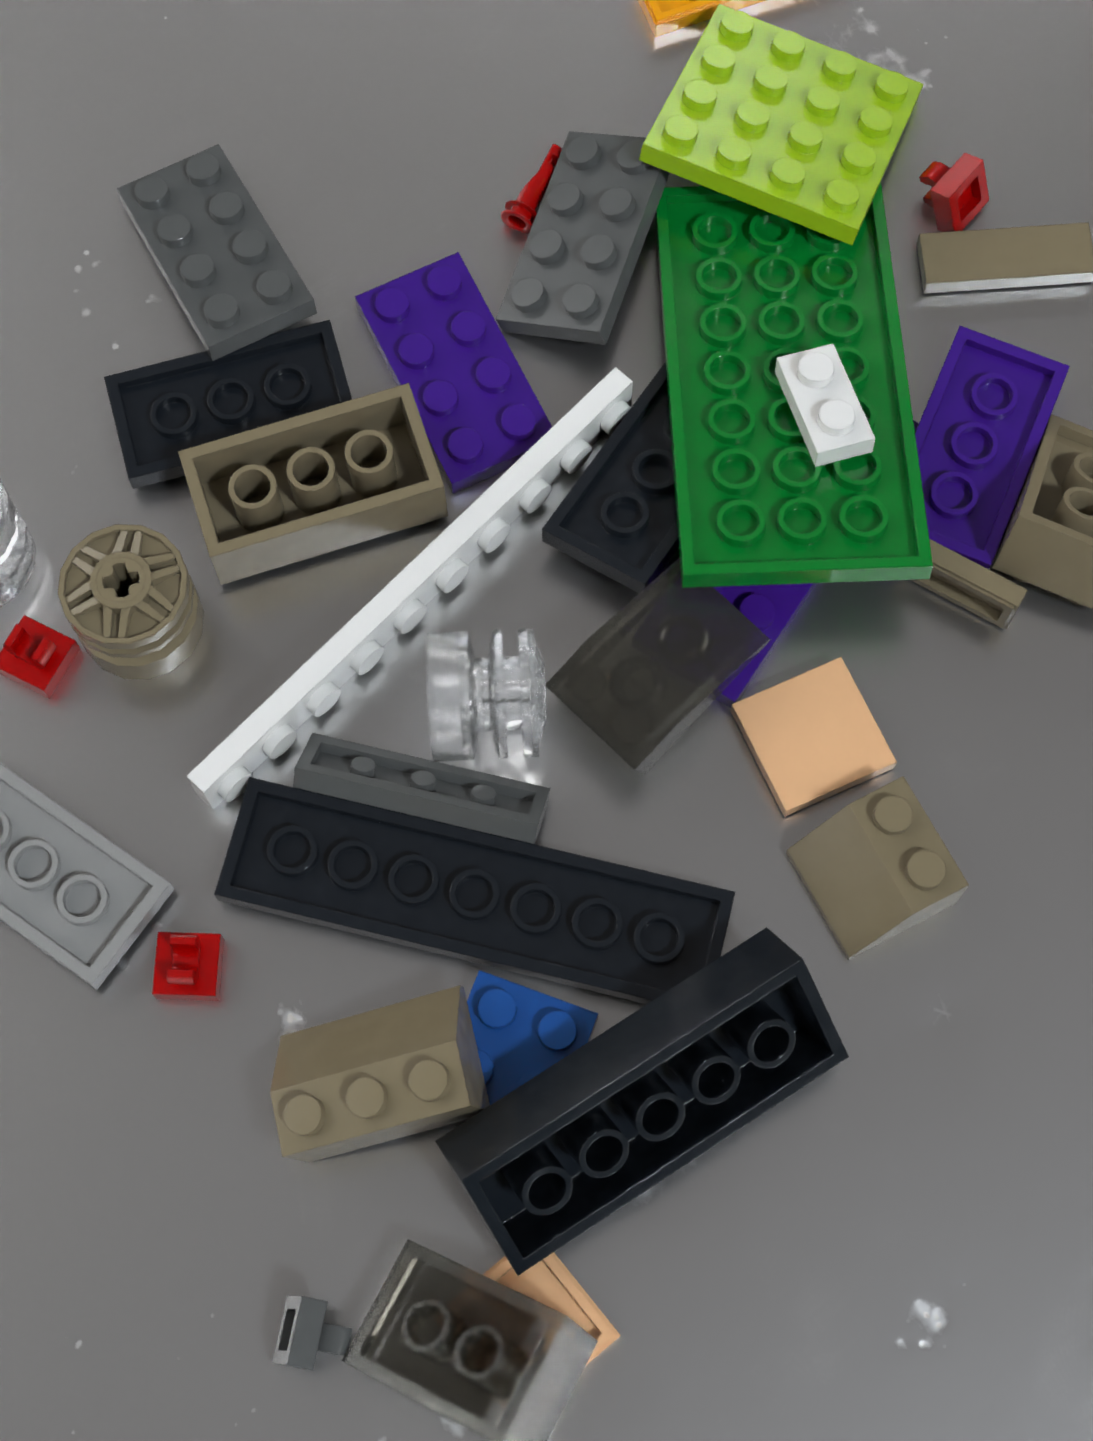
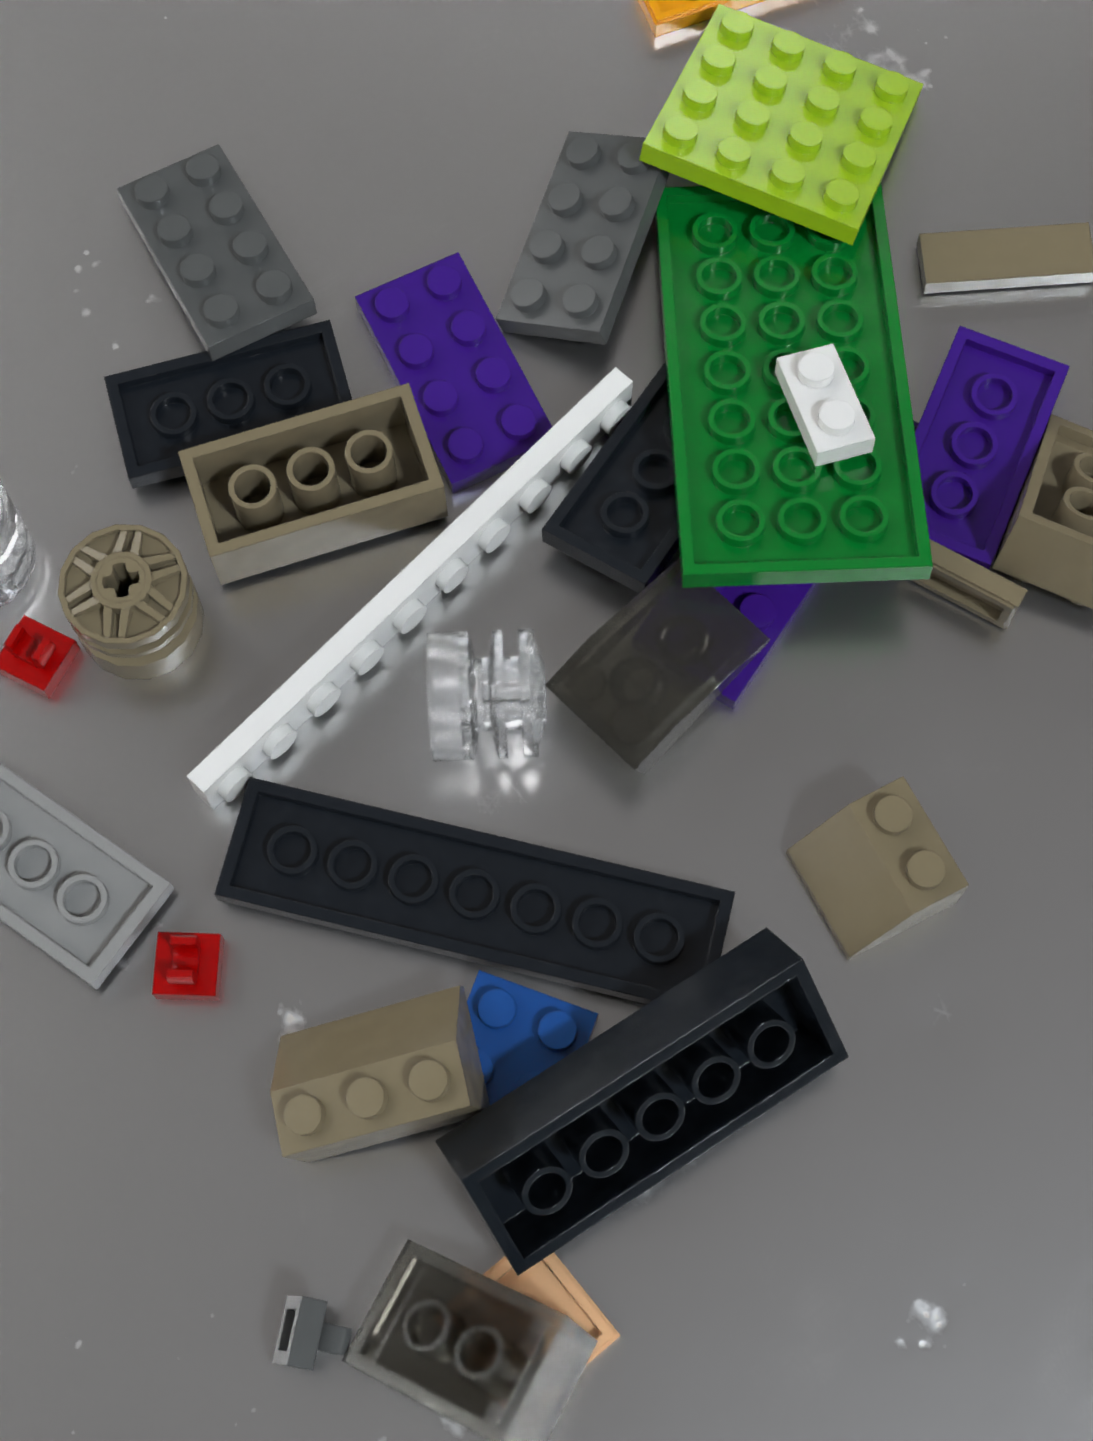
dark grey plate [293,733,550,844] -> none
red piece [500,144,562,234] -> none
light nougat tile [730,657,897,817] -> none
red tile [919,153,989,232] -> none

